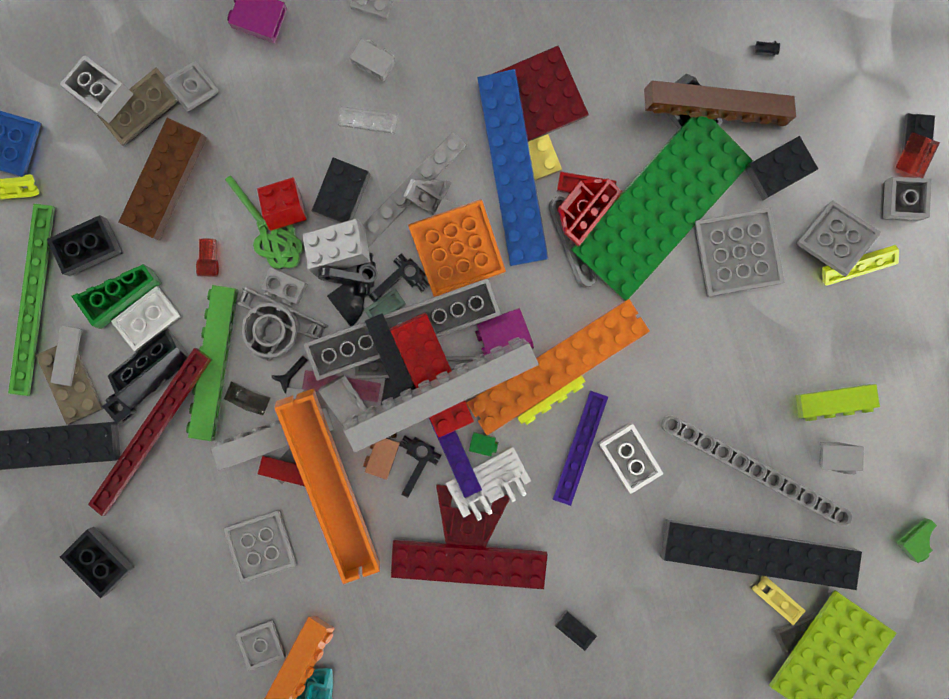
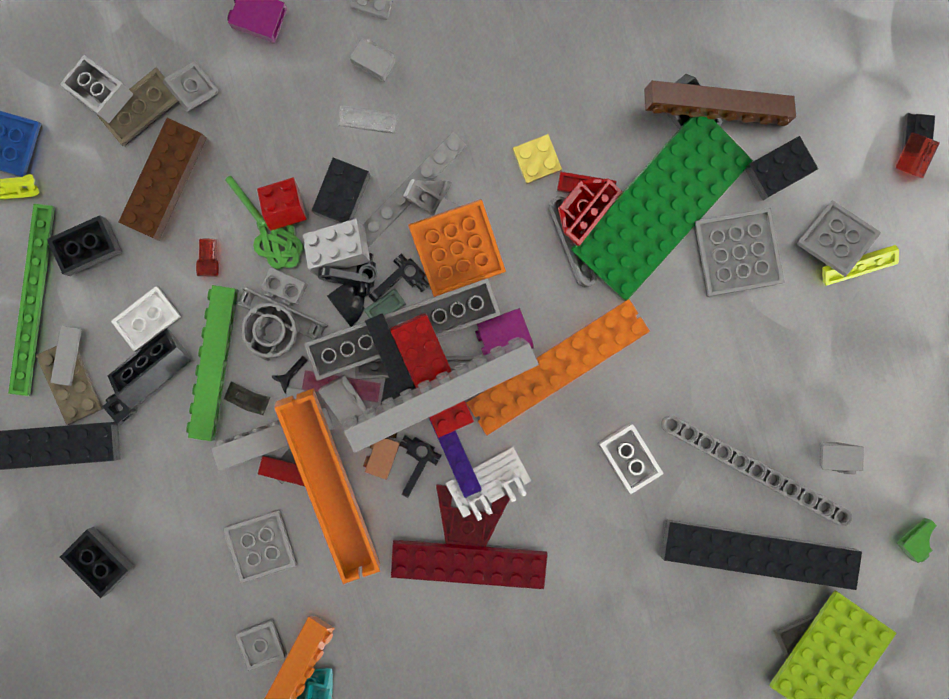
green wedge [71,264,162,329] -> none
dark red plate [88,348,212,516] -> none
green brick [469,432,499,457] -> none
blue plate [477,69,549,266] -> none
dark red plate [493,45,589,142] -> none
neon yellow plate [517,375,586,425] -> none
dark purple plate [552,391,608,506] -> none
black plate [555,611,597,651] -> none
light yellow plate [751,576,806,625] -> none
black pin [755,41,780,56] -> none
lime brick [795,384,880,421] -> none
light grey brick [883,177,931,220] -> none

